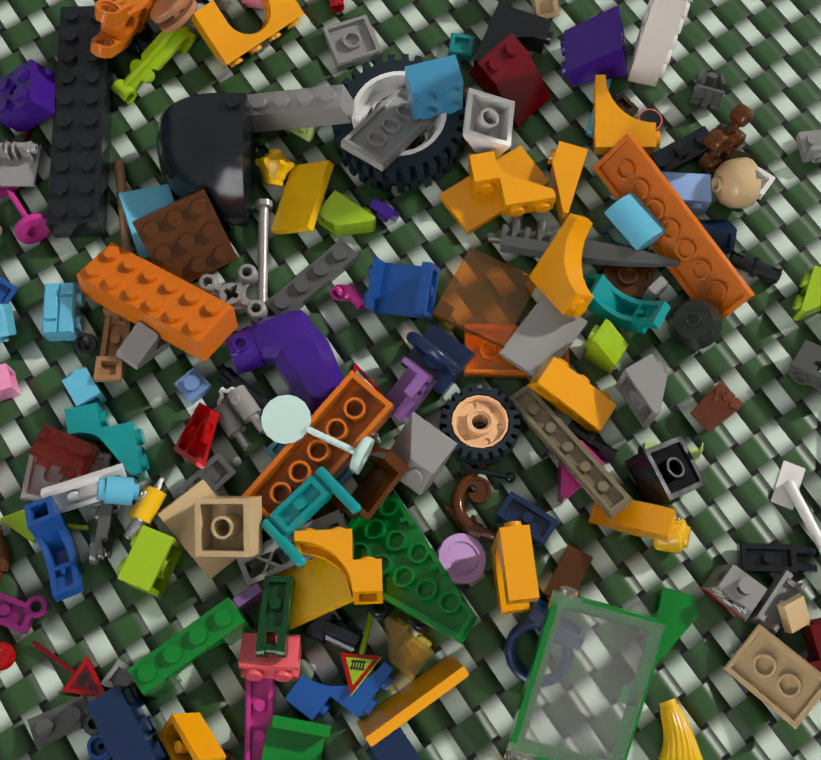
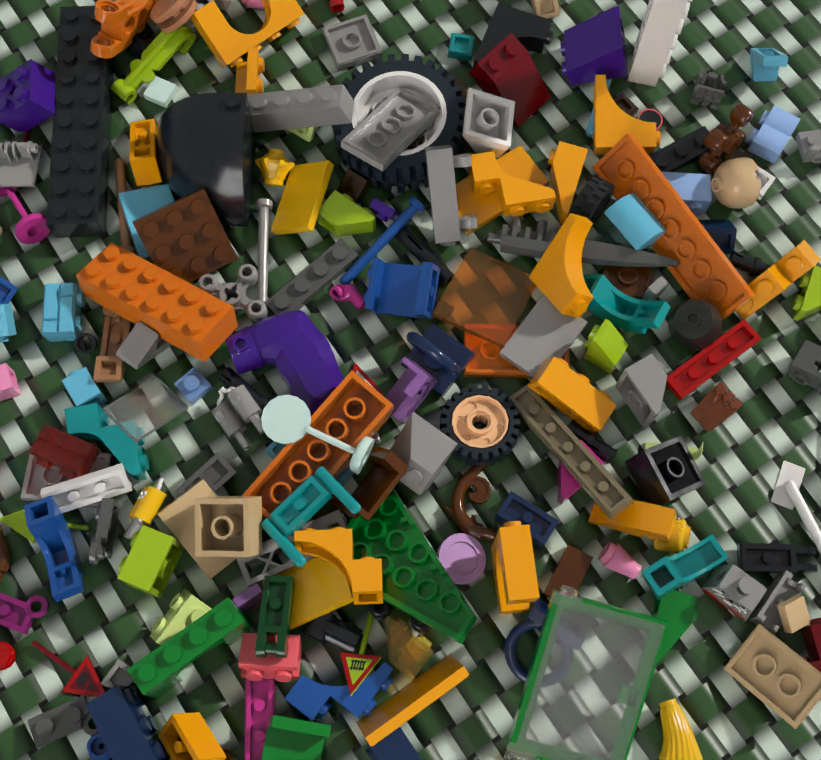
medium azure brick [97,475,139,506] -> none
red wing [173,402,219,470] -> none
dark azure brick [405,54,463,120] -> none
black hinge [460,462,515,483] -> none
none -> clear piece [103,376,189,443]
none -> light orange slope [129,119,162,187]
none -> light aqua tile [143,76,178,108]
none -> yellowish green bracket [150,590,212,645]
none -> light orange bracket [235,47,265,95]
none -> dark brown plate [336,168,372,203]
none -> blue bar [340,196,425,285]
none -> black pin [394,225,455,286]
none -> light grey brick [425,145,478,246]
none -> black tyre [568,175,614,229]
none -> bright pink cone [598,541,642,580]
none -> teal arch [641,534,729,600]
none -> red plate [666,319,762,401]
none -> light orange arch [736,240,821,319]
none -> light blue brick [748,105,800,164]
none -> medium azure slope [750,48,788,82]

